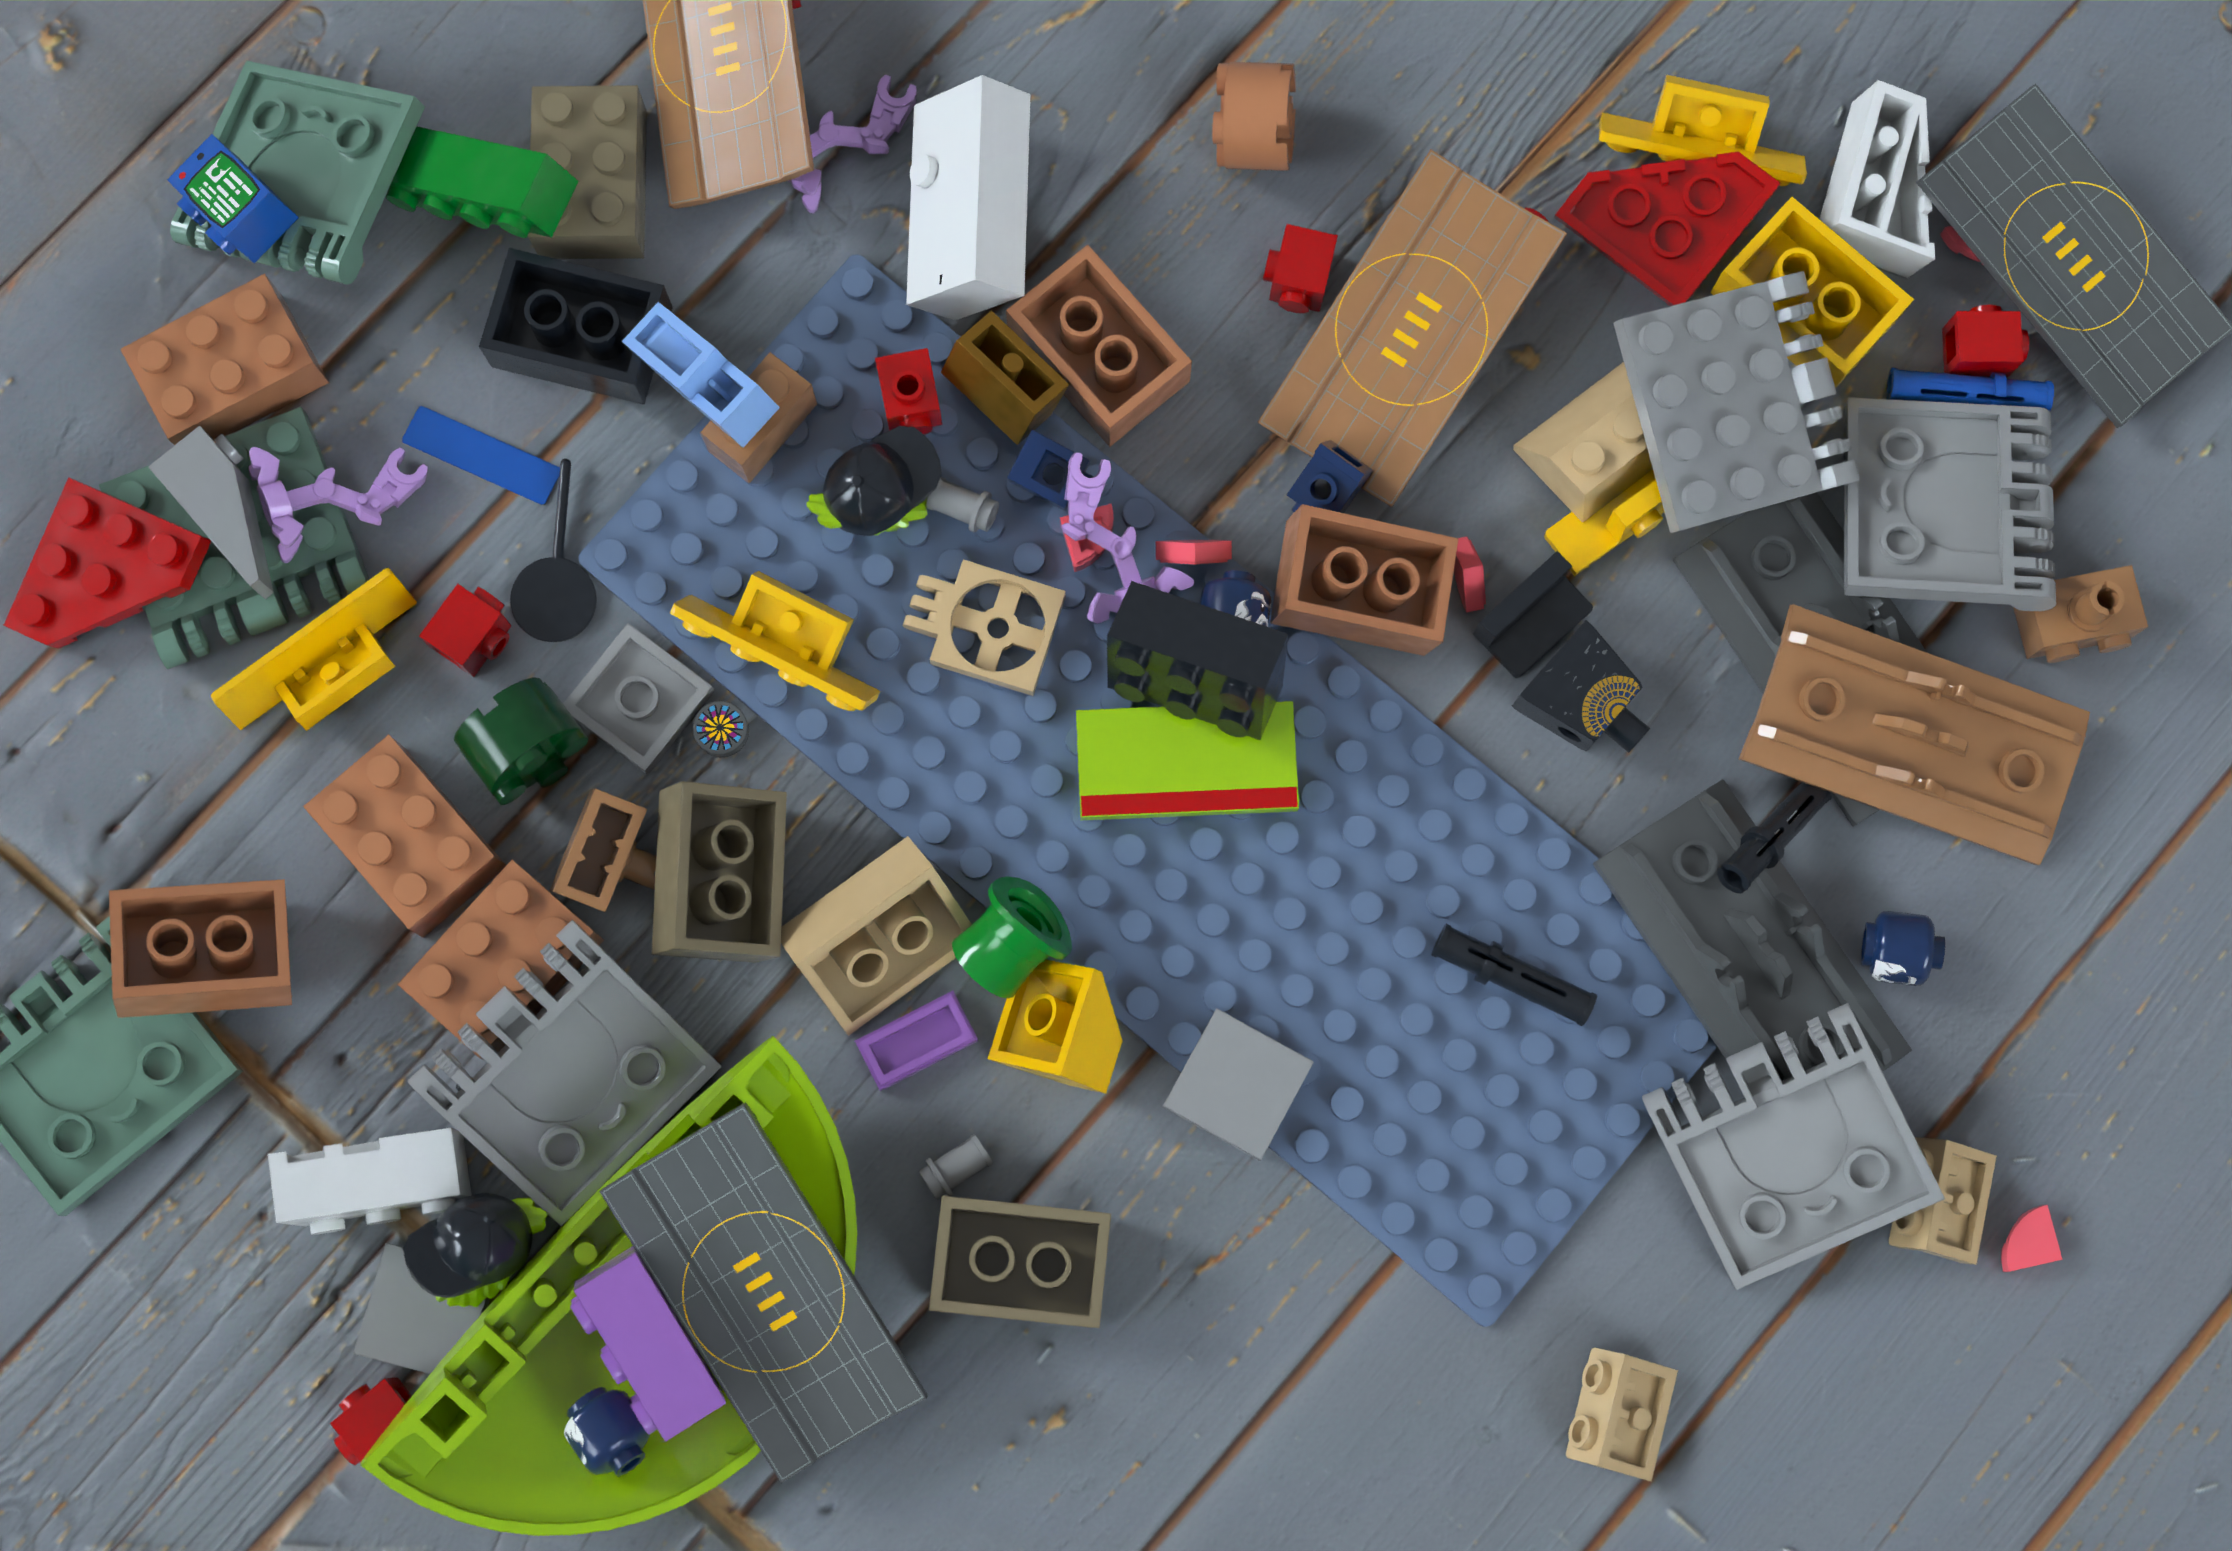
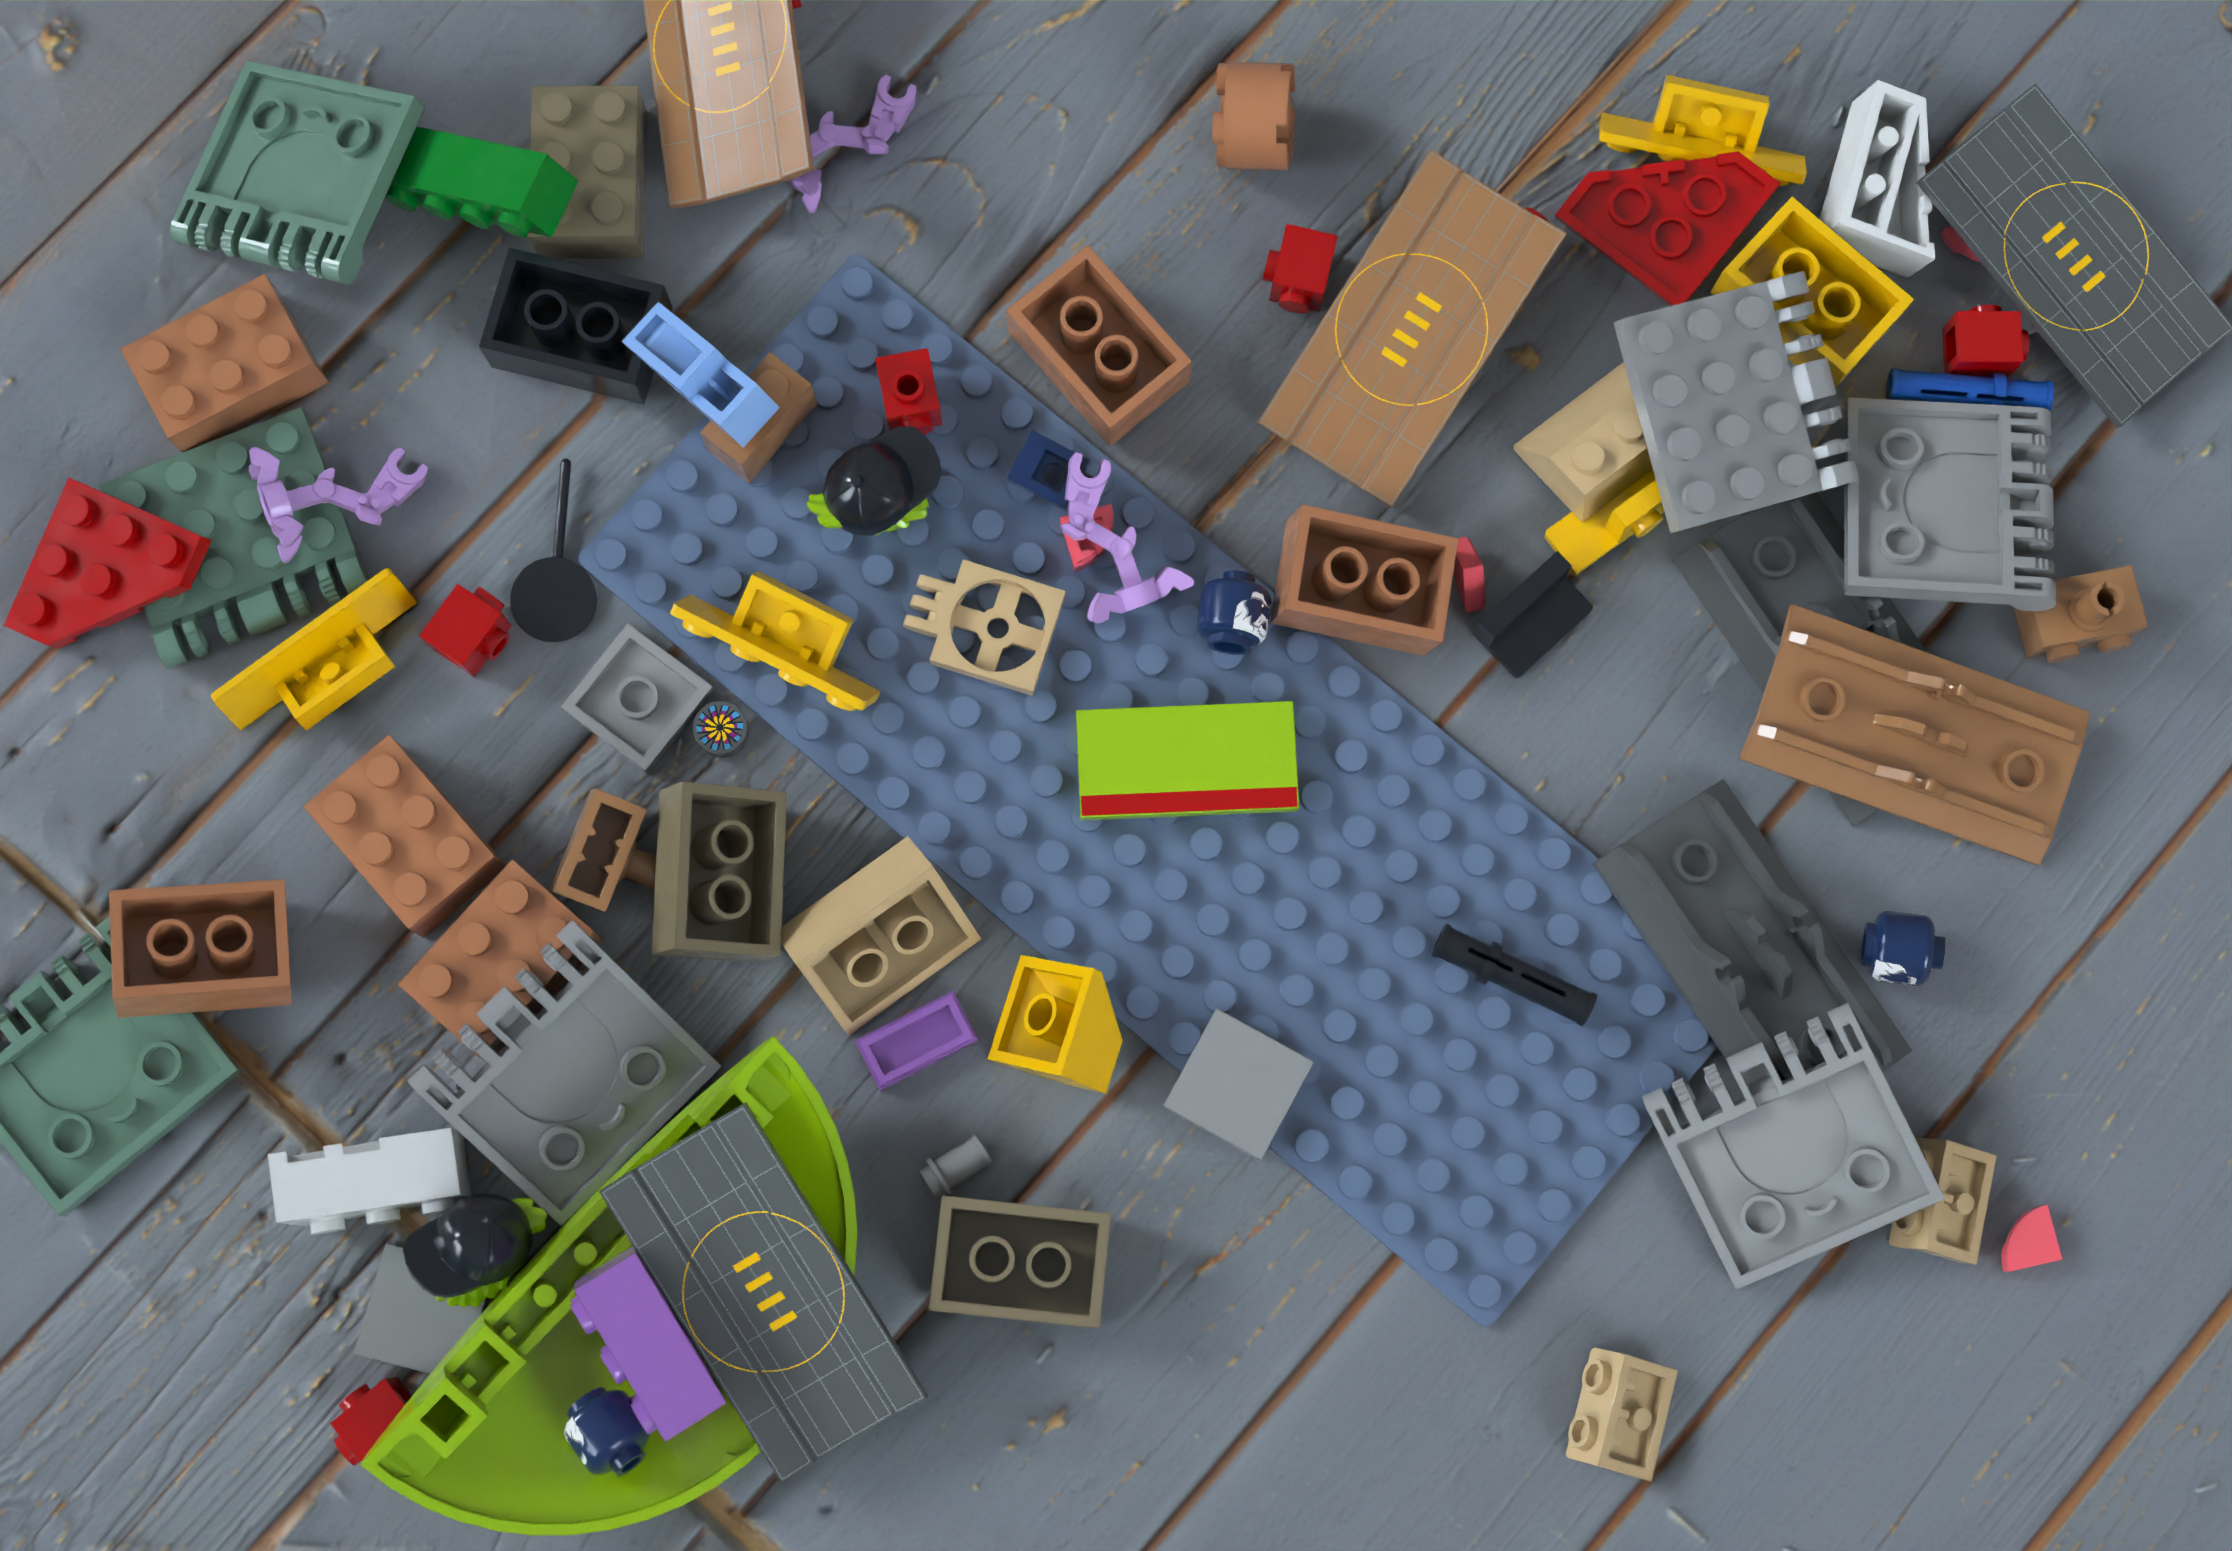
light grey slope [148,425,274,599] -> none
brick [167,134,299,263] -> none
blue sticker [402,406,560,505] -> none
dark green brick [454,677,589,805] -> none
white brick [906,75,1030,321] -> none
light grey pin [927,477,999,532] -> none
pearl gold brick [941,310,1069,445] -> none
green piece [952,876,1072,998] -> none
black brick [1107,581,1288,740] -> none
coral tile [1156,540,1232,565] -> none
dark blue brick [1287,440,1374,513] -> none
black torso [1512,620,1650,753] -> none
black pin [1717,782,1835,894] -> none

